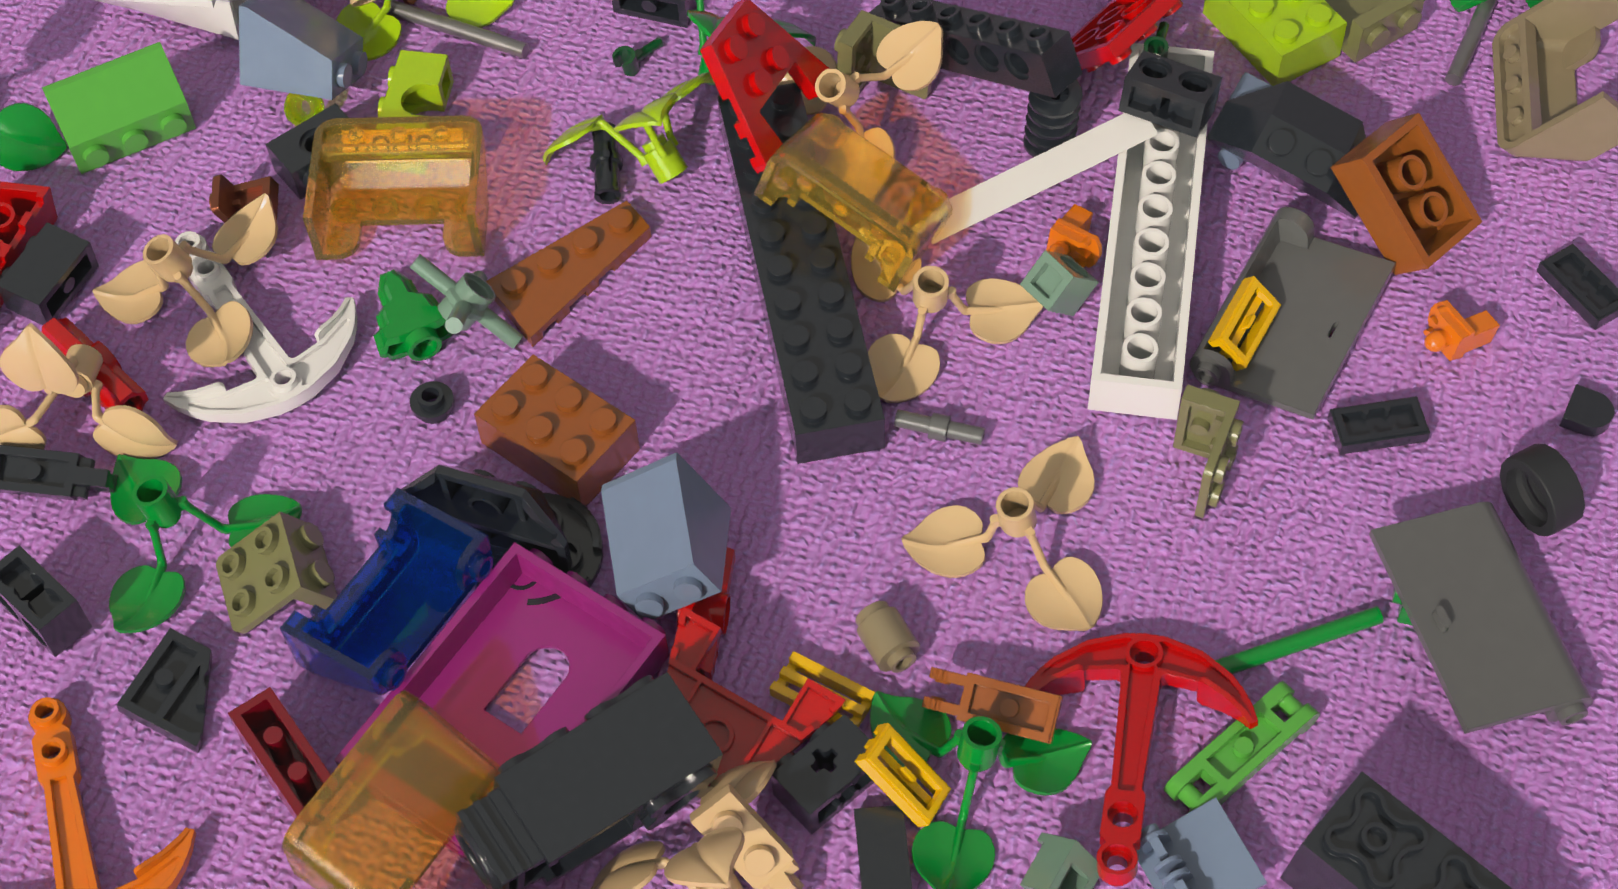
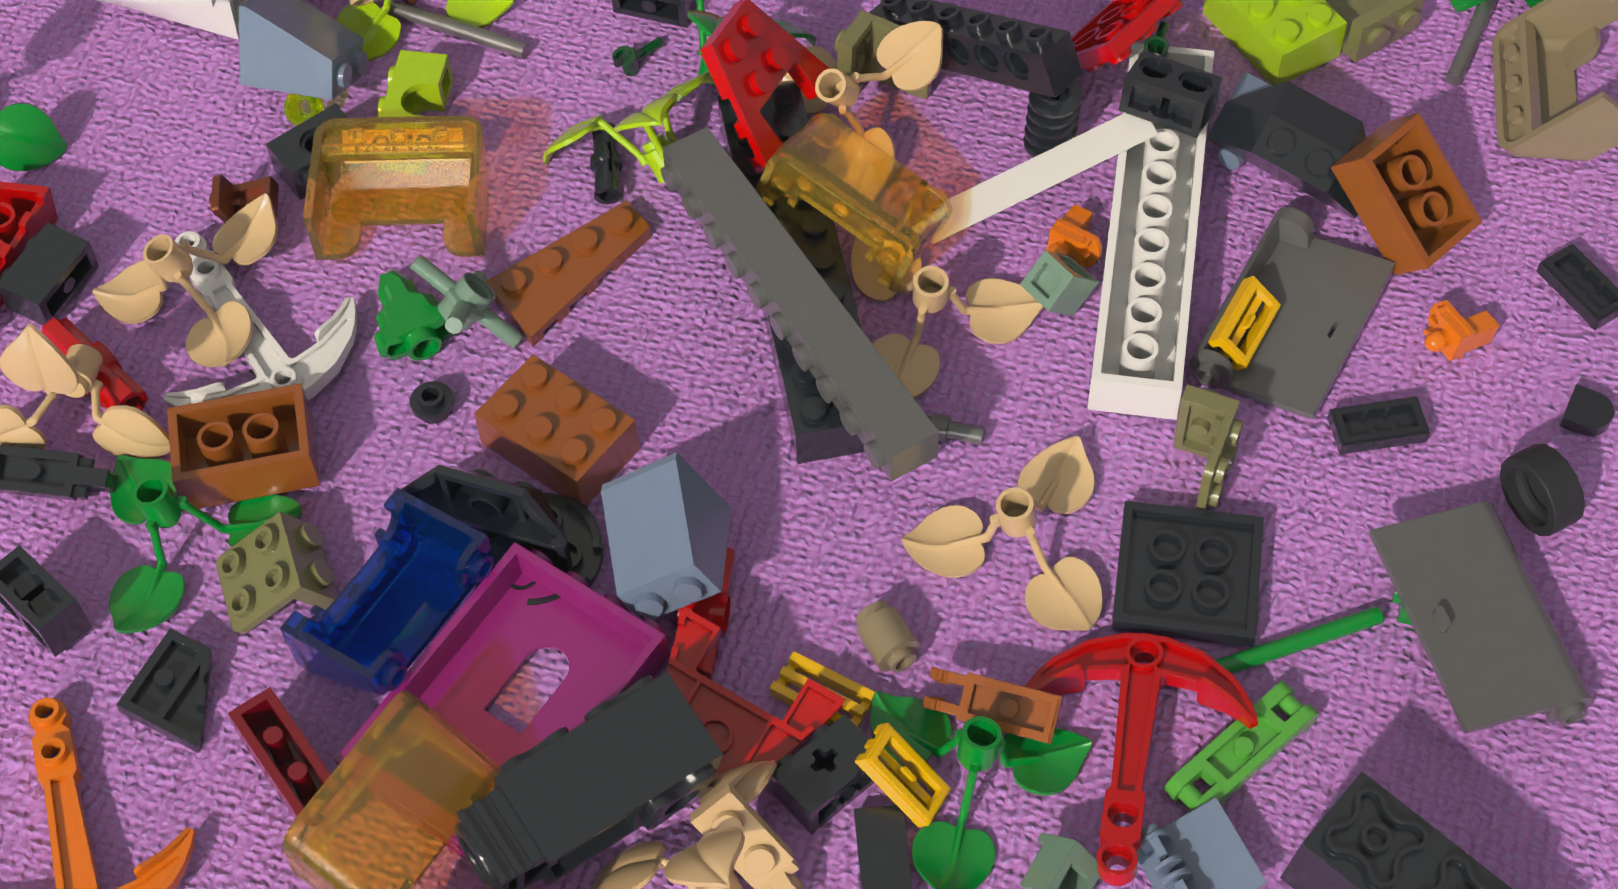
bright green slope [42,42,196,174] -> none
none -> dark orange brick [167,383,321,511]
none -> dark grey brick [661,127,939,481]
none -> black plate [1111,501,1264,647]

